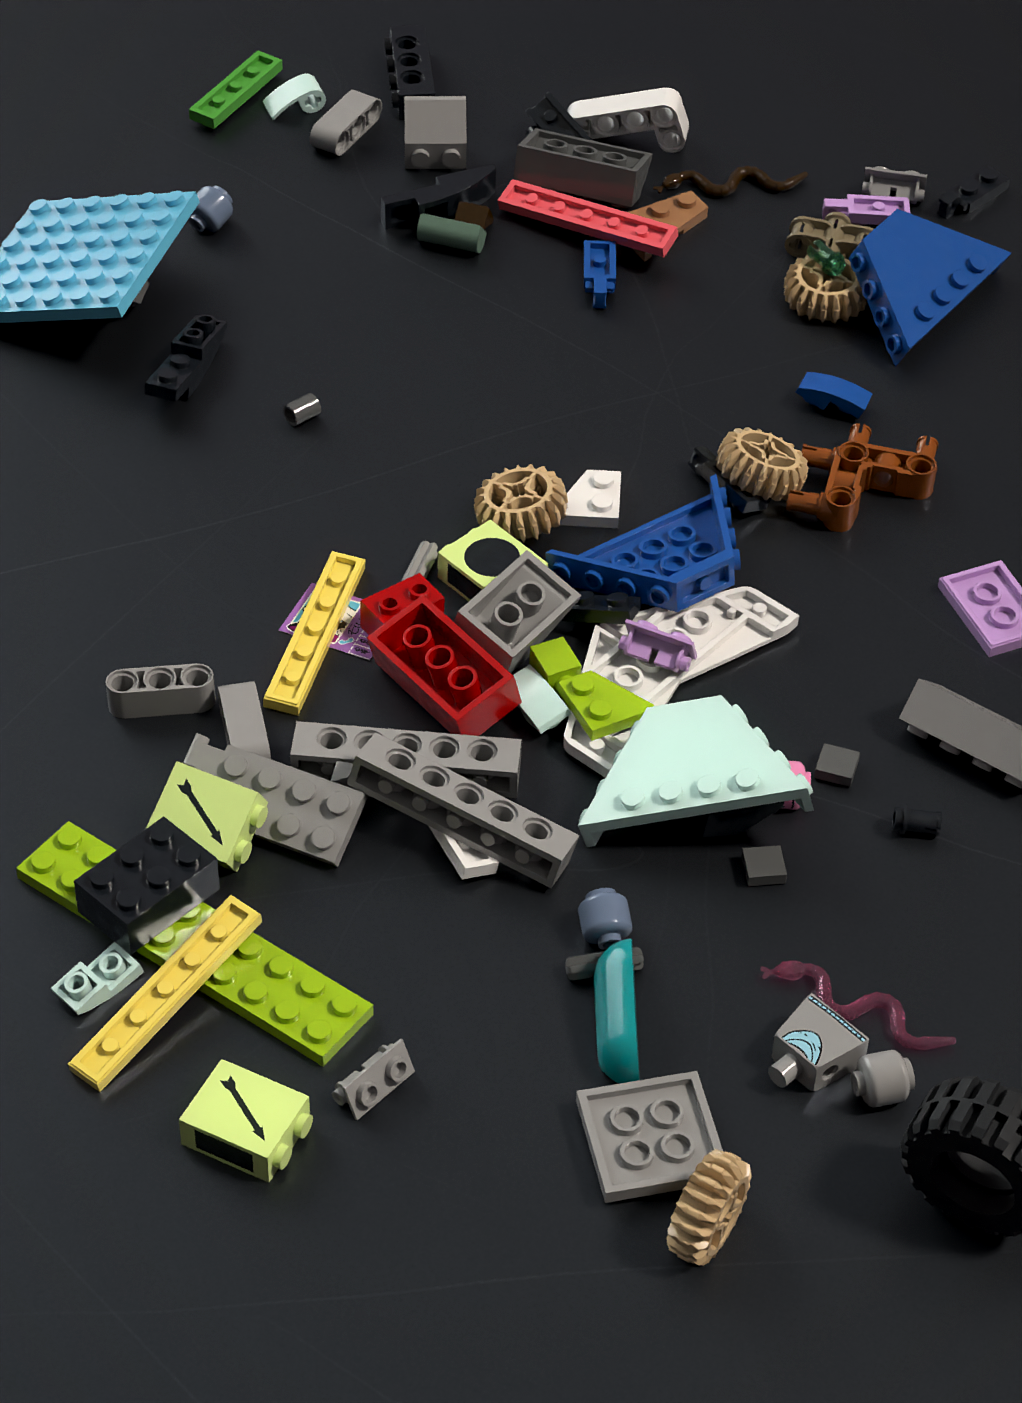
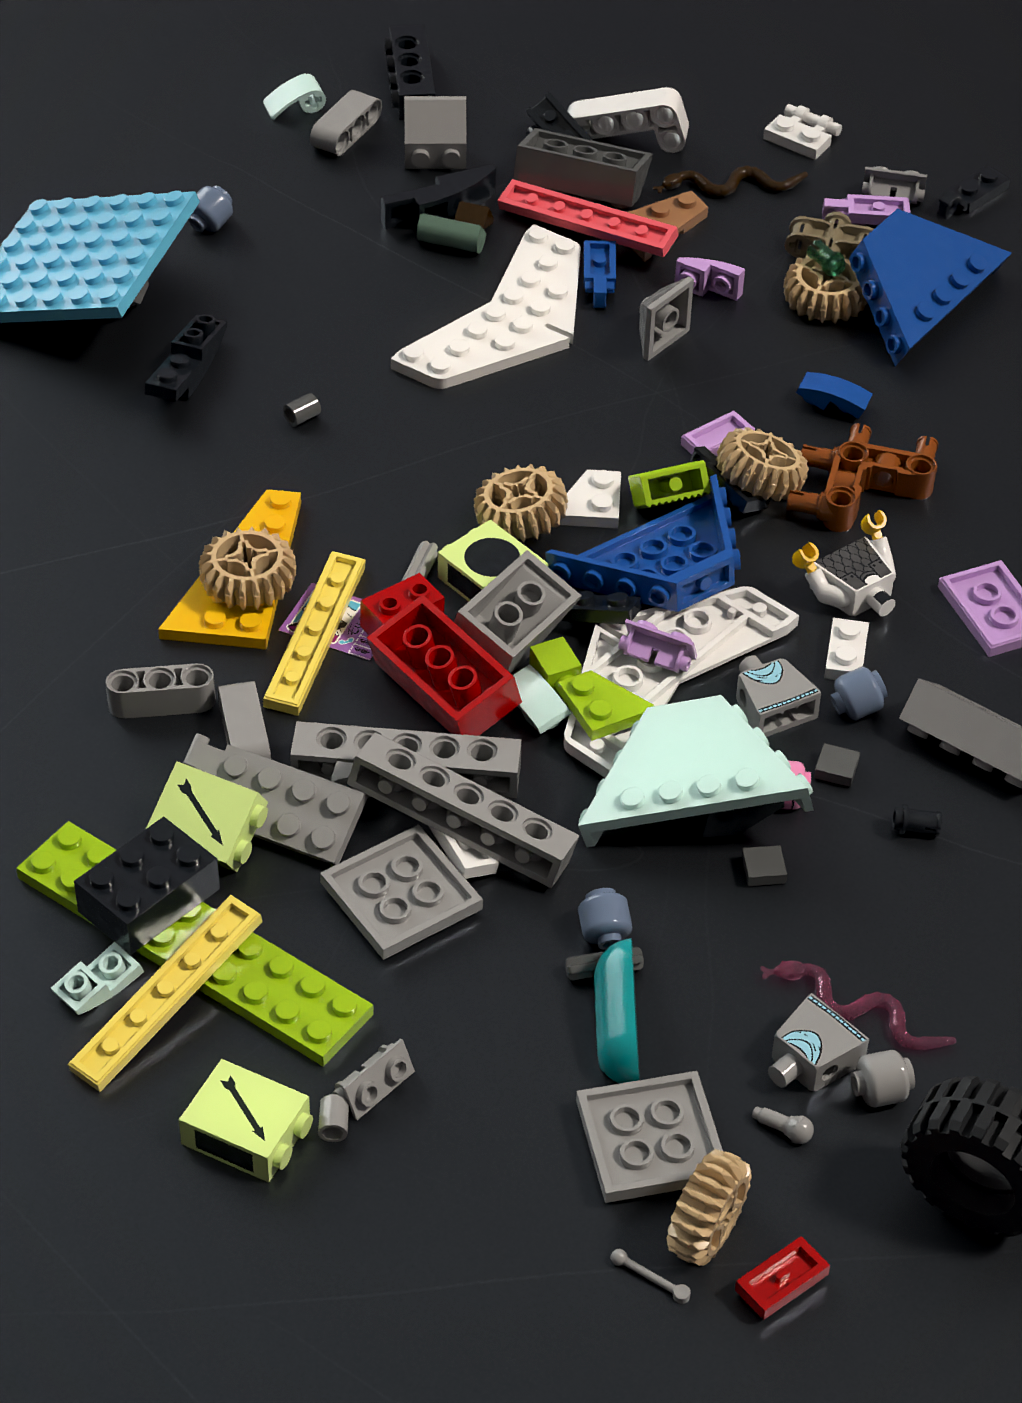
bright green plate [189,50,283,129] -> none
none -> yellow wing [158,489,301,649]
none -> tan gear [199,526,296,611]
none -> light grey hinge [318,1094,349,1142]
none -> light grey plate [320,825,483,960]
none -> white wing [391,224,581,389]
none -> light grey hinge [610,1249,691,1304]
none -> lime brick [628,460,711,509]
none -> light grey slope [639,277,694,361]
none -> lavender slope [675,257,745,301]
none -> lavender tile [681,411,755,456]
none -> red plate [735,1236,830,1320]
none -> light grey torso [736,655,821,737]
none -> light grey piece [752,1106,814,1144]
none -> white plate [763,104,842,160]
none -> torso [792,510,896,616]
none -> white plate [824,618,869,680]
none -> sand blue head [830,666,888,721]

